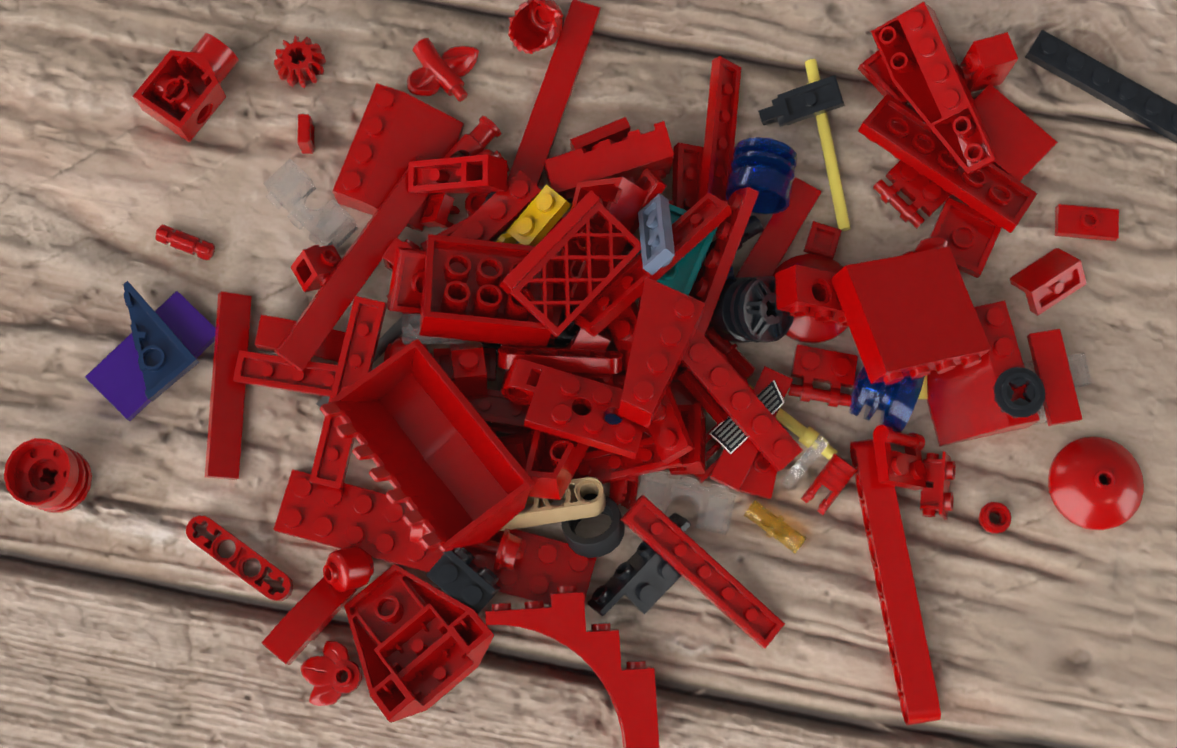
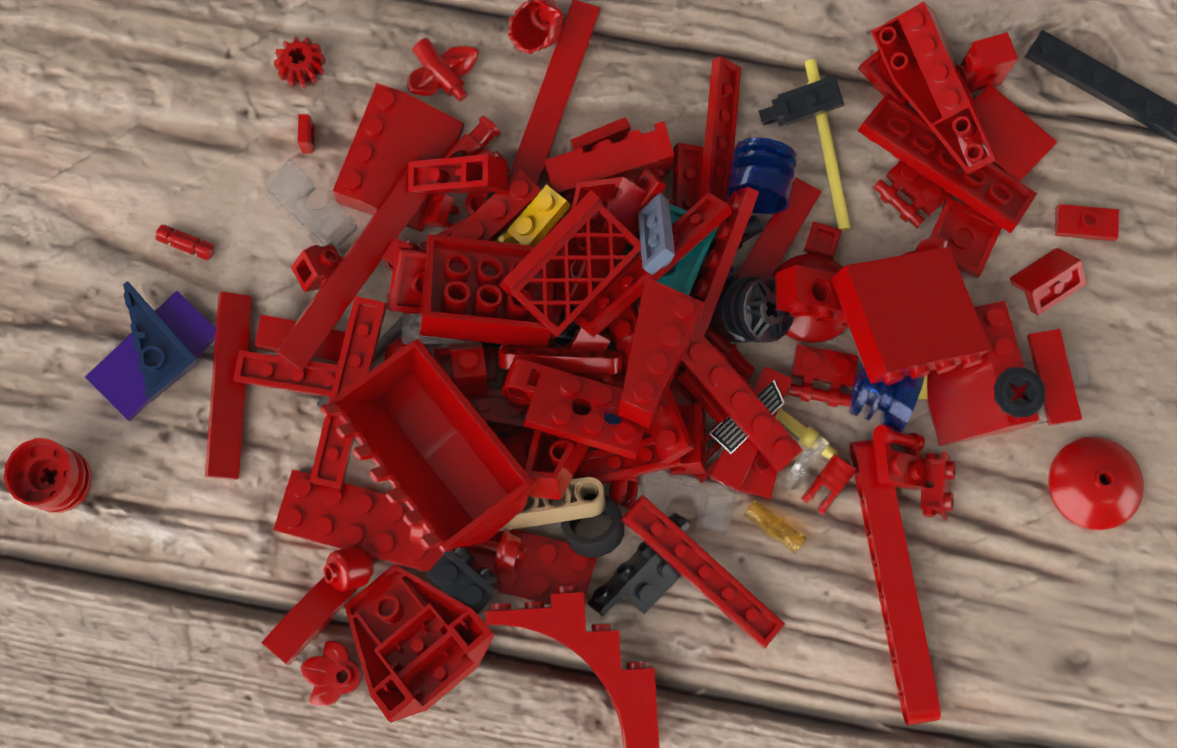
red brick [133,33,239,143] -> none
red beam [186,515,293,601] -> none
red plate [979,502,1011,534] -> none

